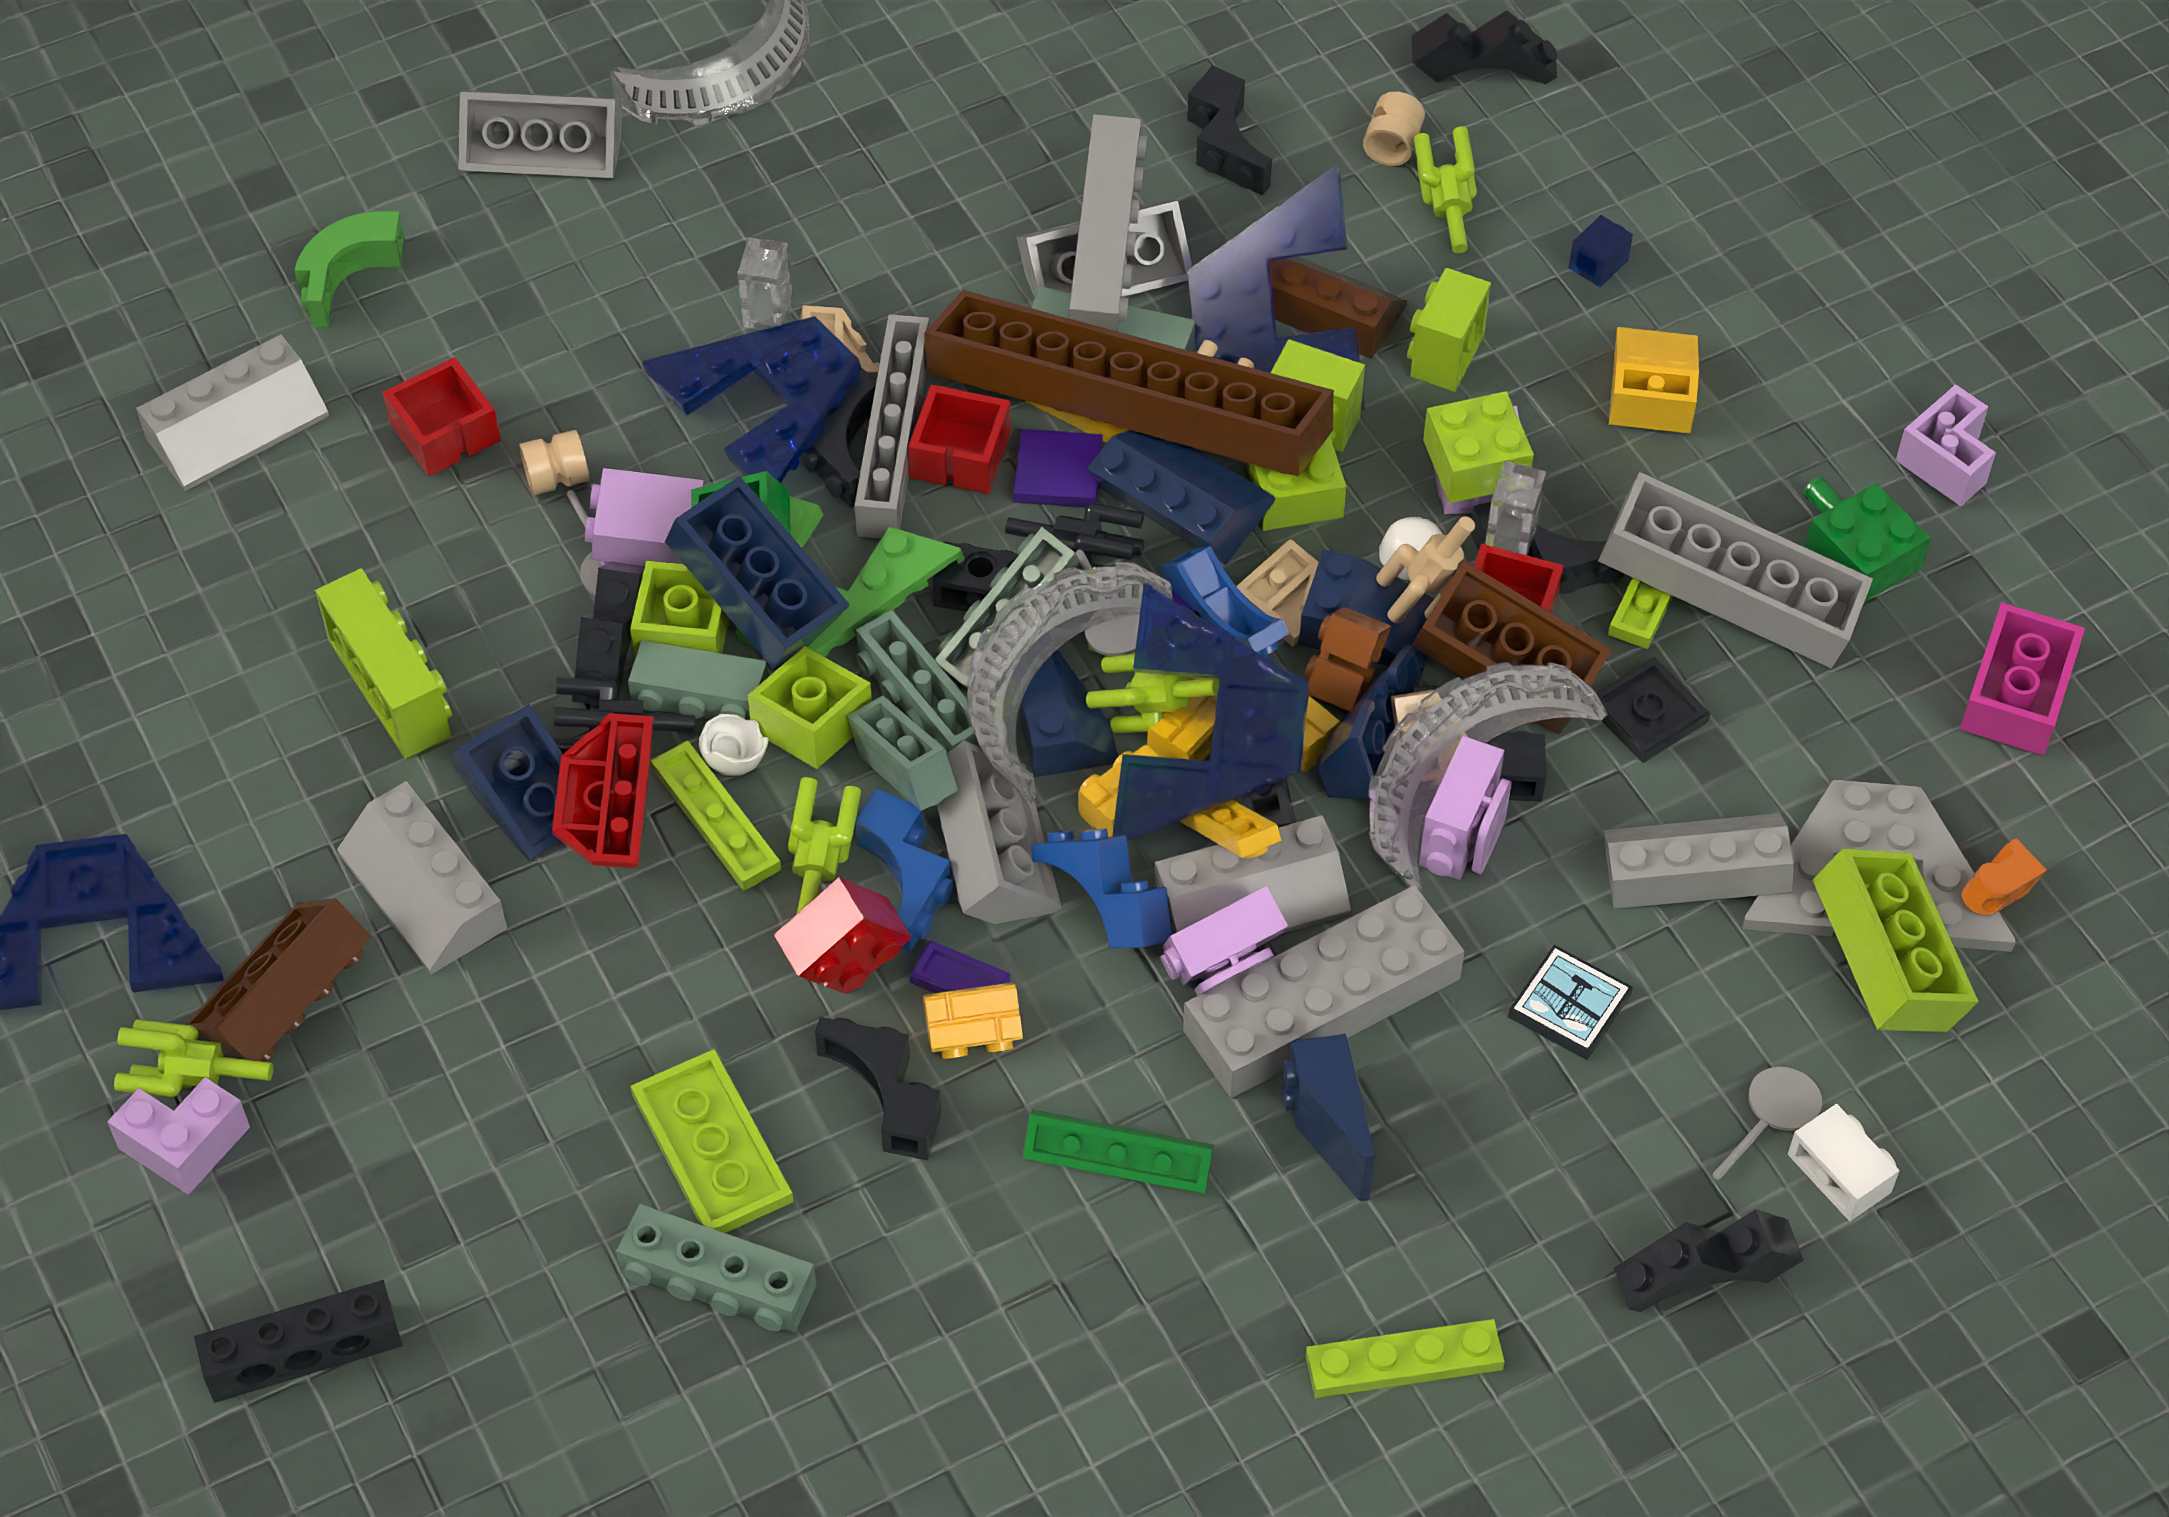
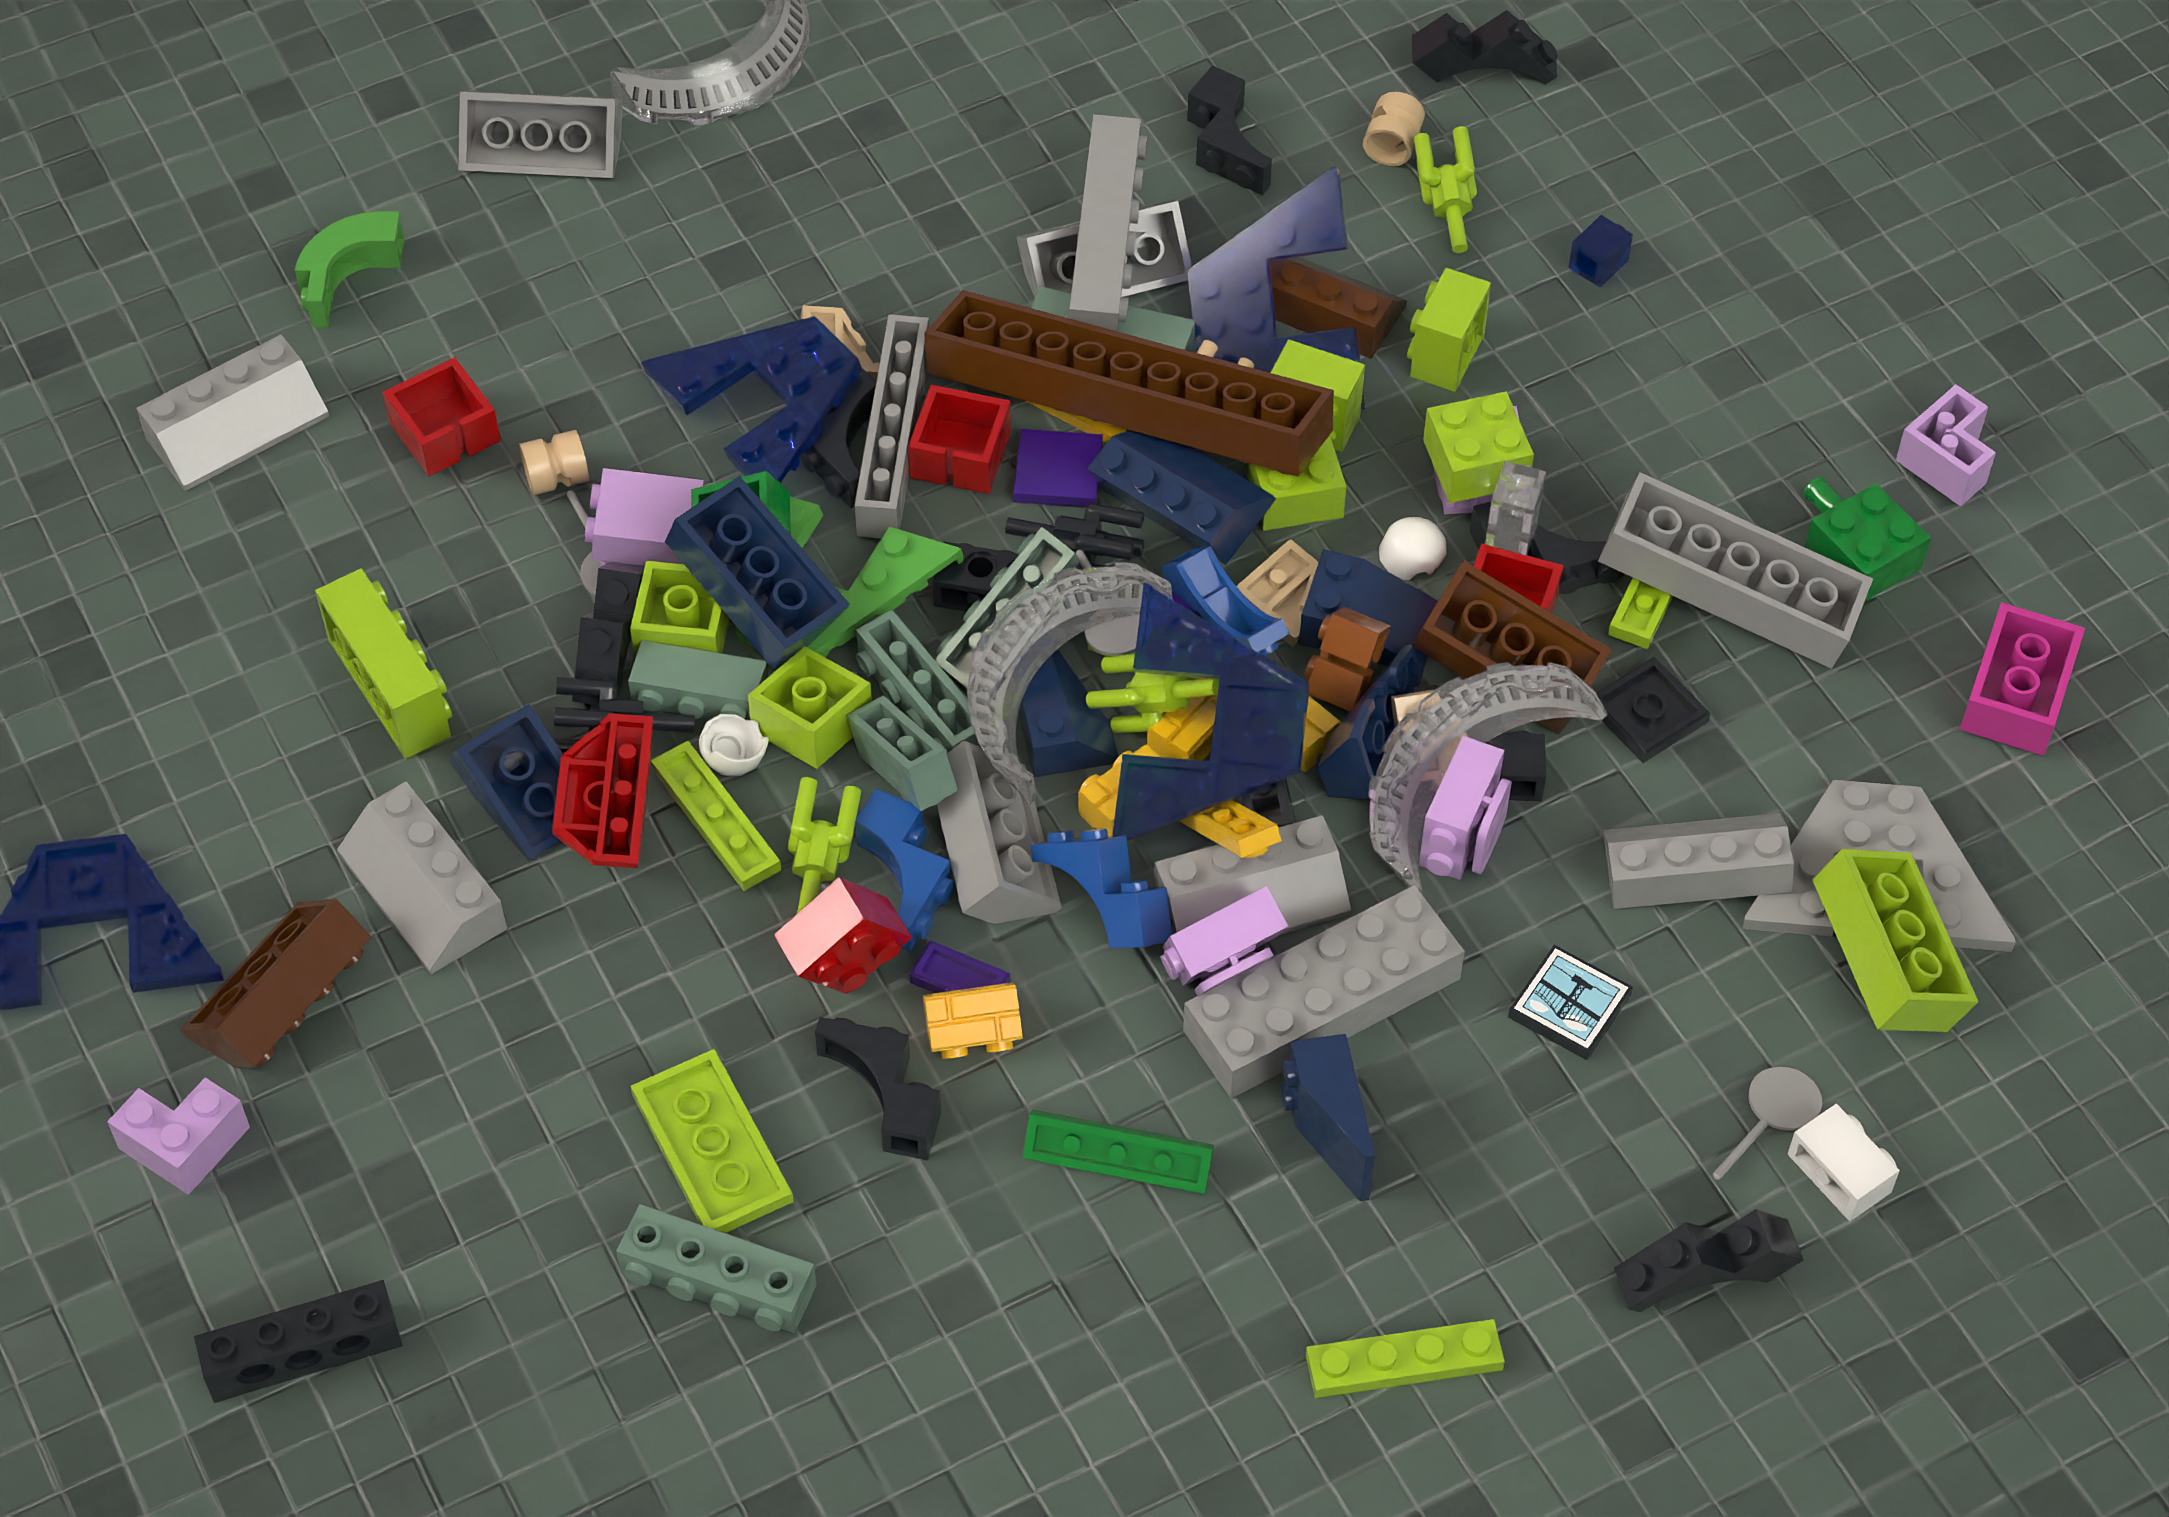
lime plant [114,1019,273,1097] -> none
clear piece [738,238,793,332] -> none
tan plant [1376,516,1475,623] -> none
yellow slope [1608,327,1699,434] -> none
orange leg [1961,838,2047,916] -> none

